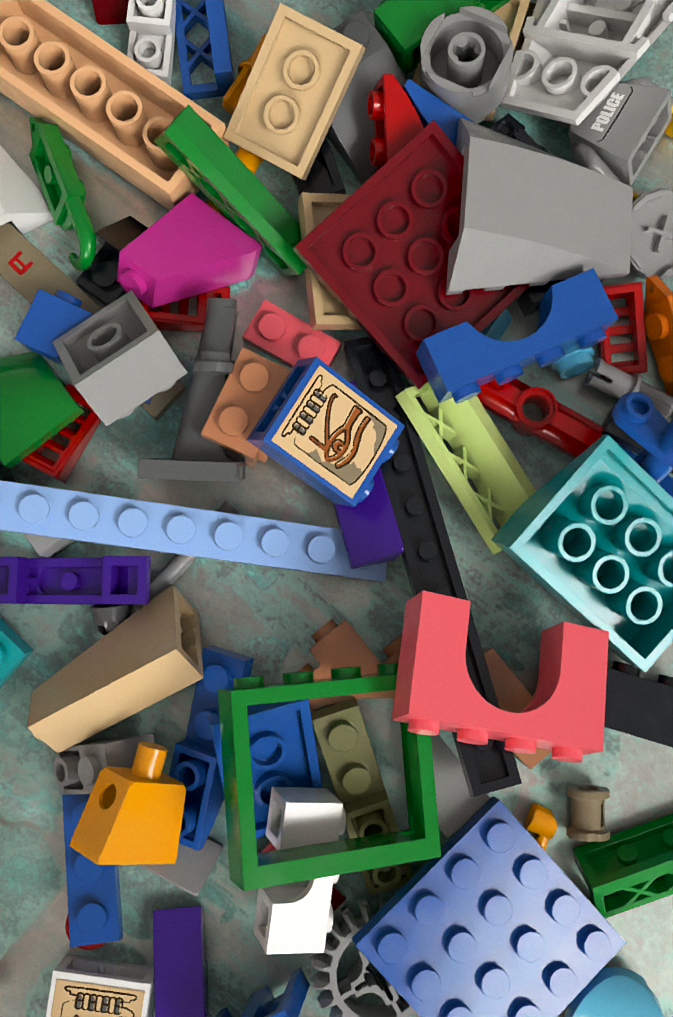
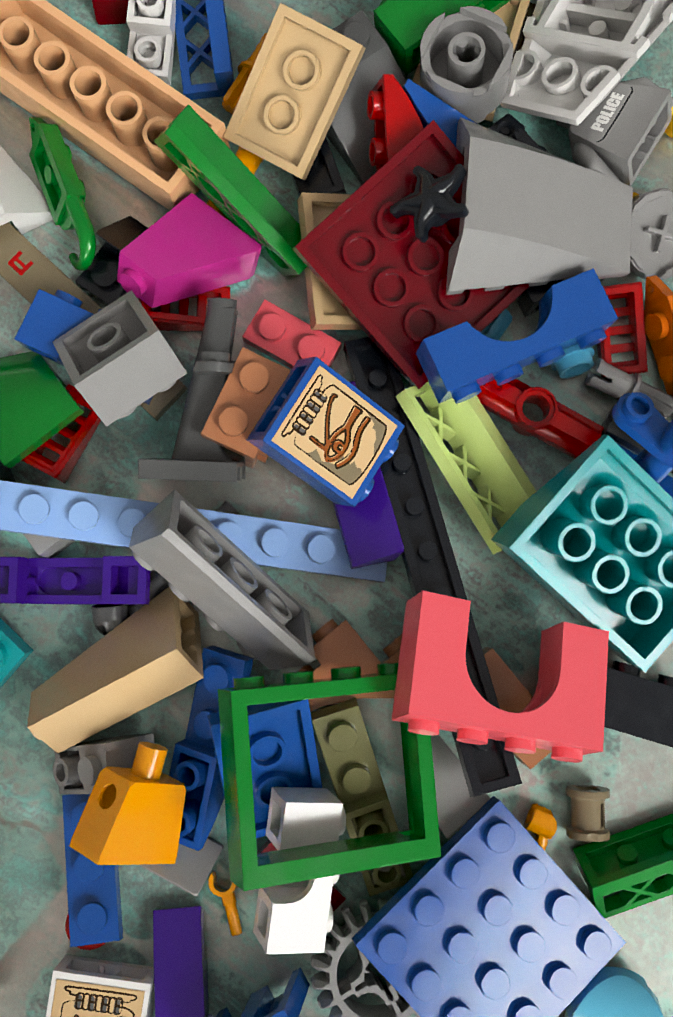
none -> light grey slope [129,489,315,670]
none -> light orange hand [208,871,242,936]
none -> black animal [390,164,469,243]

